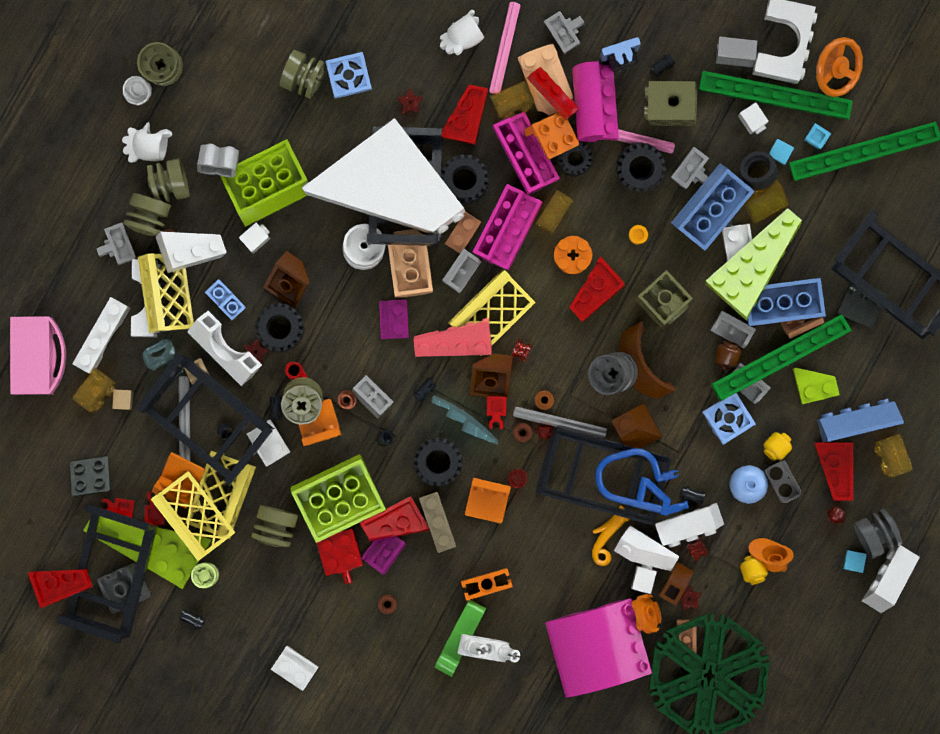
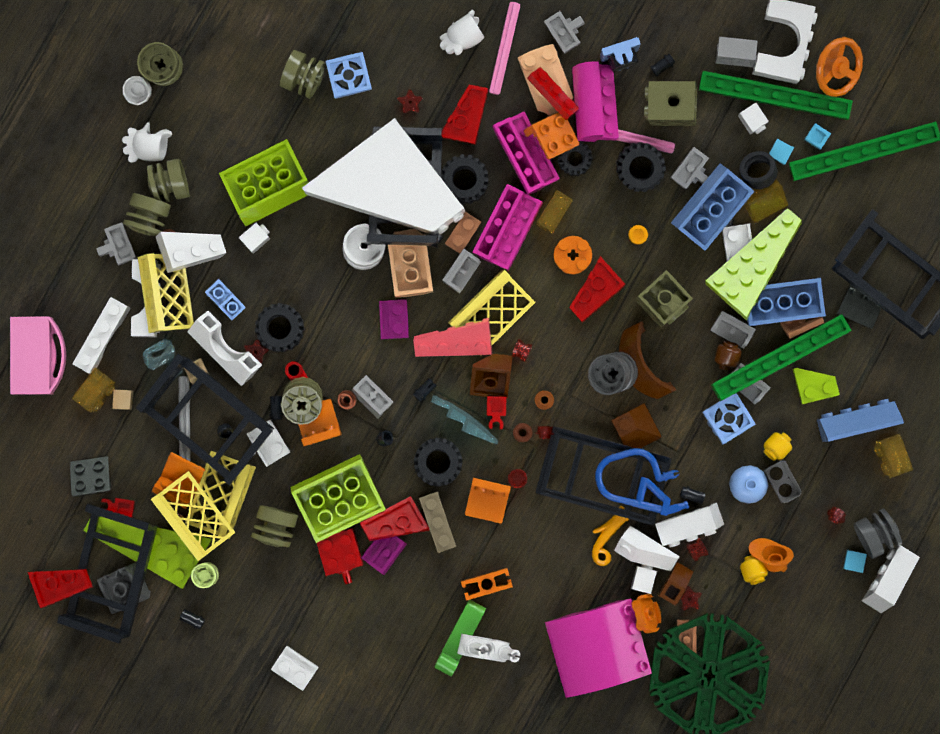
red plate [145,492,165,525] -> none
light grey brick [197,144,239,177] -> none
reddish brown slope [263,251,309,309] -> none
copper plate [378,595,397,614] -> none
clear yellow brick [490,81,535,120] -> none
light grey axle [513,407,607,438] -> none
red wing [815,443,853,501] -> none

